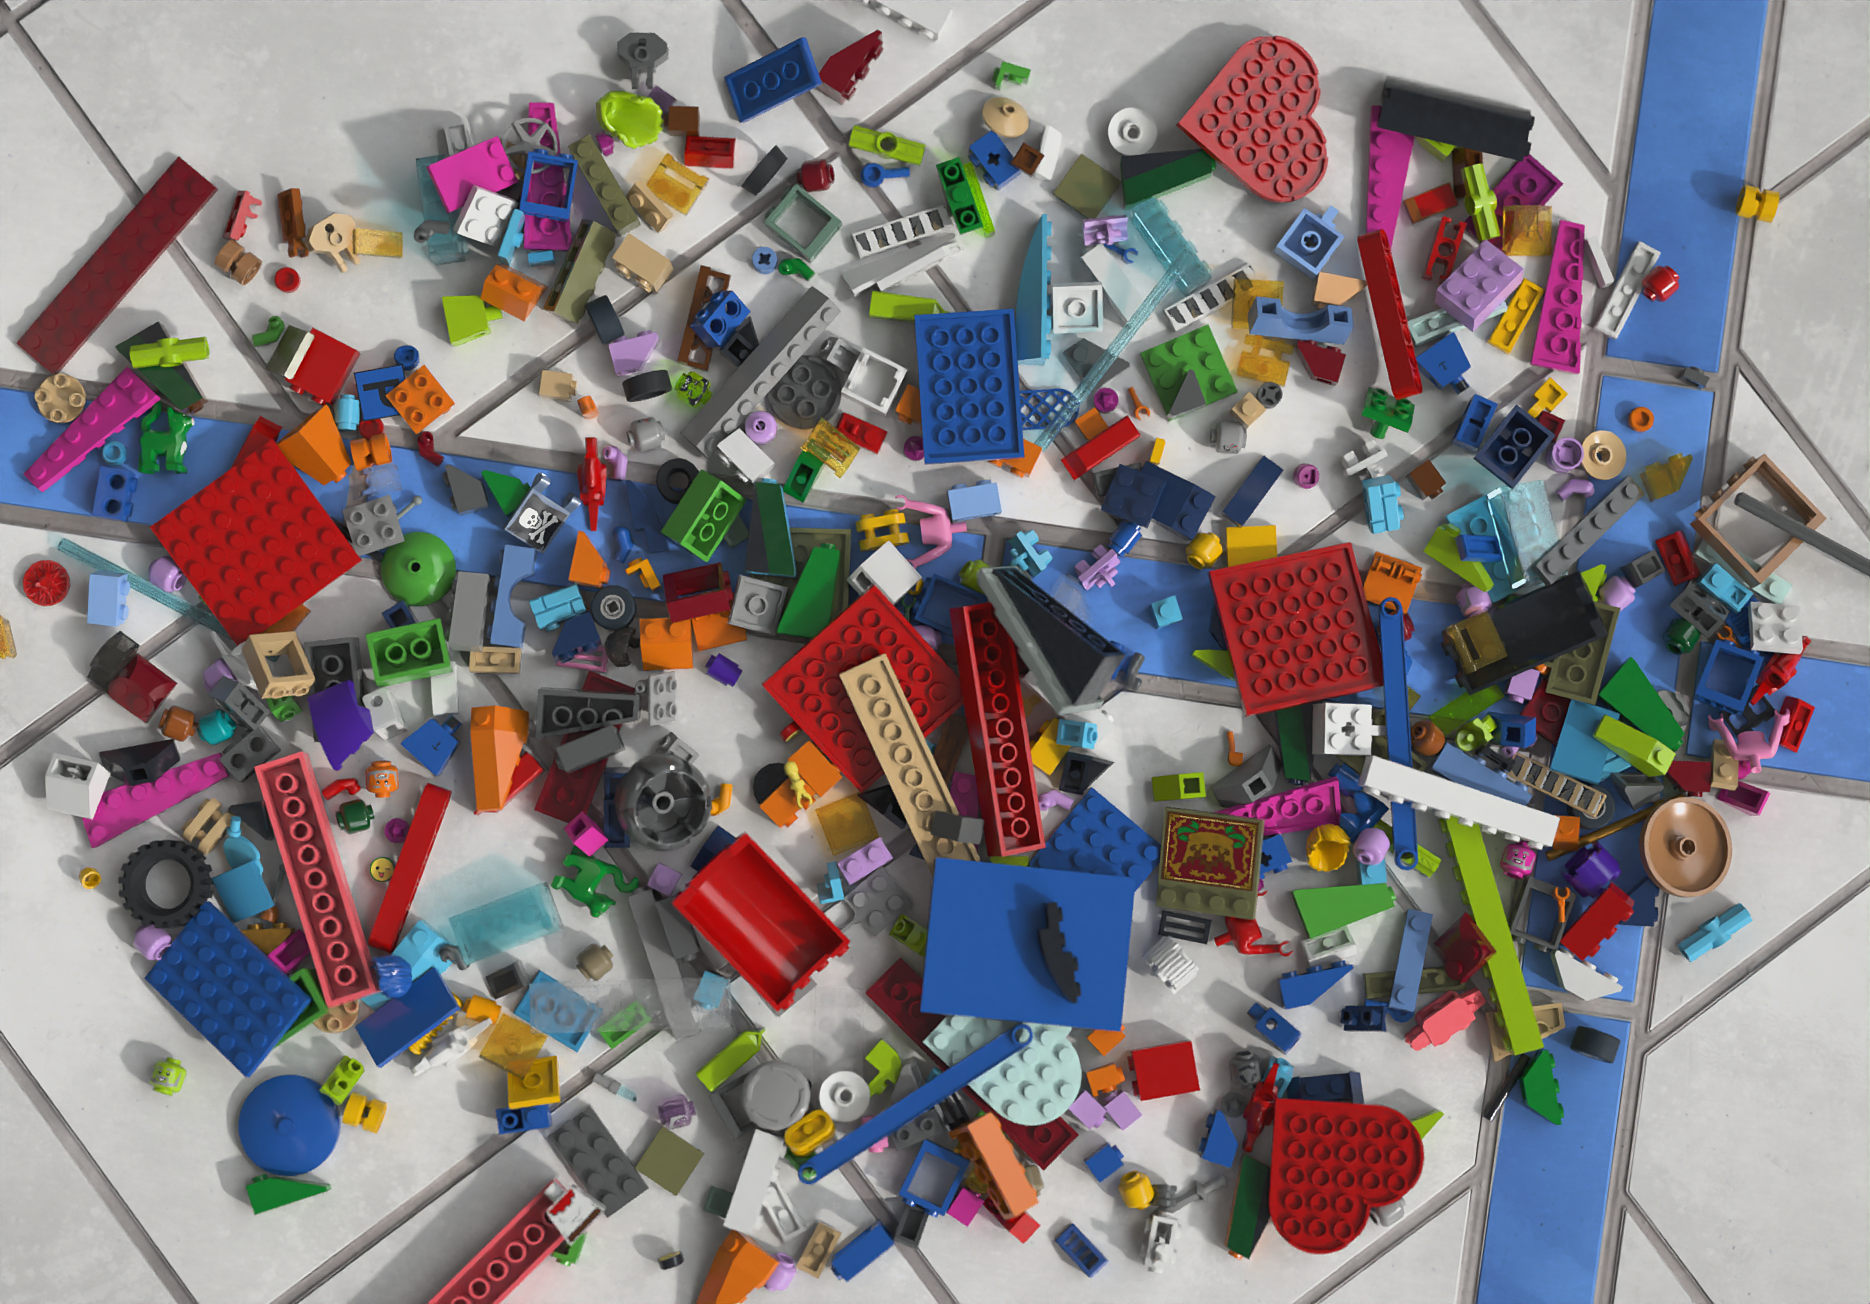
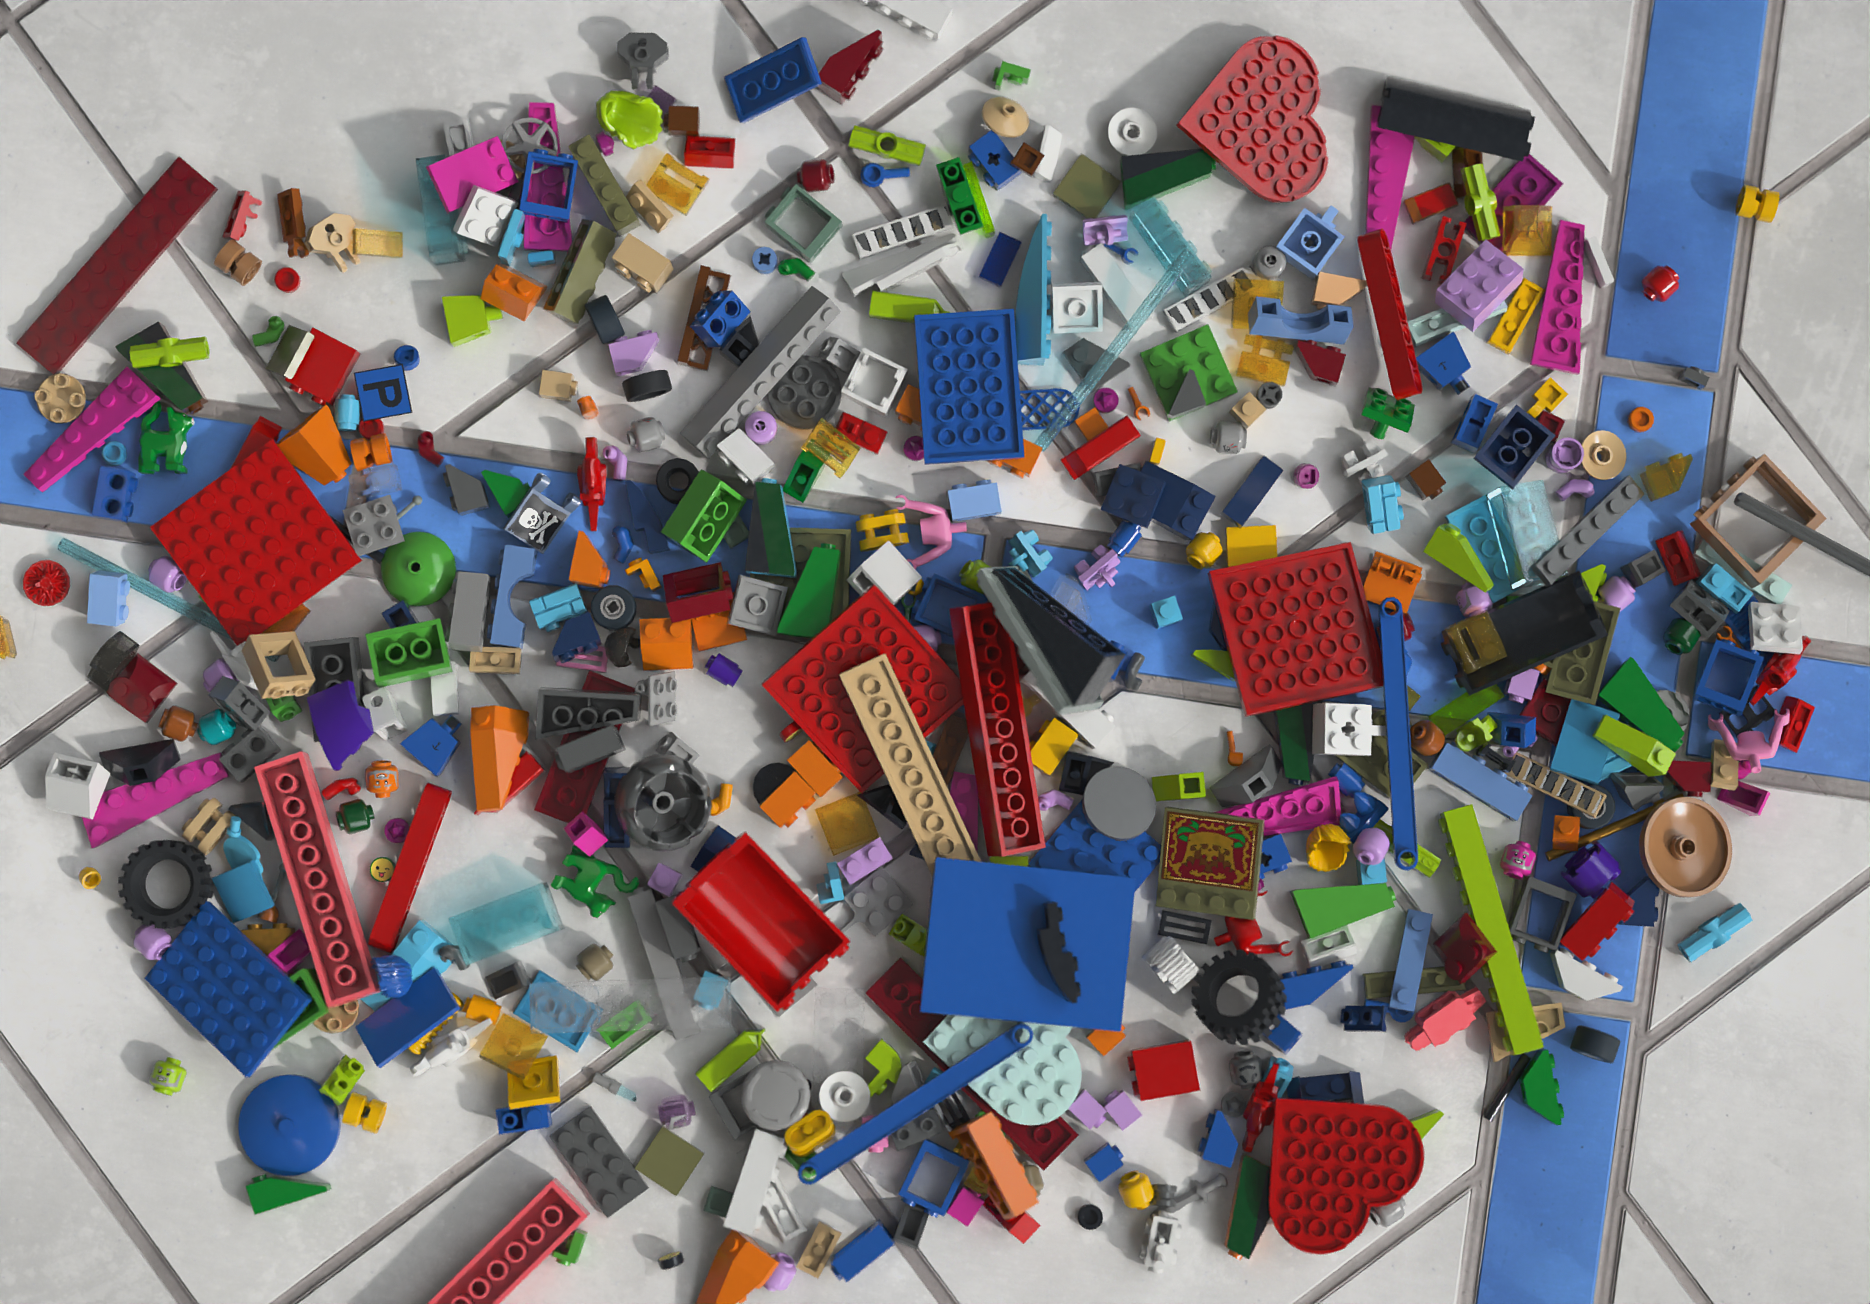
orange hinge [385,365,455,435] -> none
dark grey arm [414,219,450,243] -> none
white torso [544,1182,607,1245] -> none
clear neon green head [674,371,713,408] -> none
black tyre [741,145,788,196] -> none
light yellow piece [784,761,812,810] -> none
dark grey slope [930,810,985,844] -> none
blue slope [1055,1223,1109,1278] -> none
medium azure bracket [1056,719,1098,749] -> none
orange brick [1085,1062,1125,1097] -> none
white brick [1358,756,1560,850] -> none
blue tile [1455,534,1503,563] -> none
orange hand [1552,887,1570,922] -> none
white tile [1593,241,1661,340] -> none
none -> clear blue tile [979,232,1022,288]
none -> black tile [1077,1204,1103,1230]
none -> dark grey tile [1082,766,1156,841]
none -> black tyre [1191,949,1287,1045]
none -> light grey head [1253,246,1286,280]

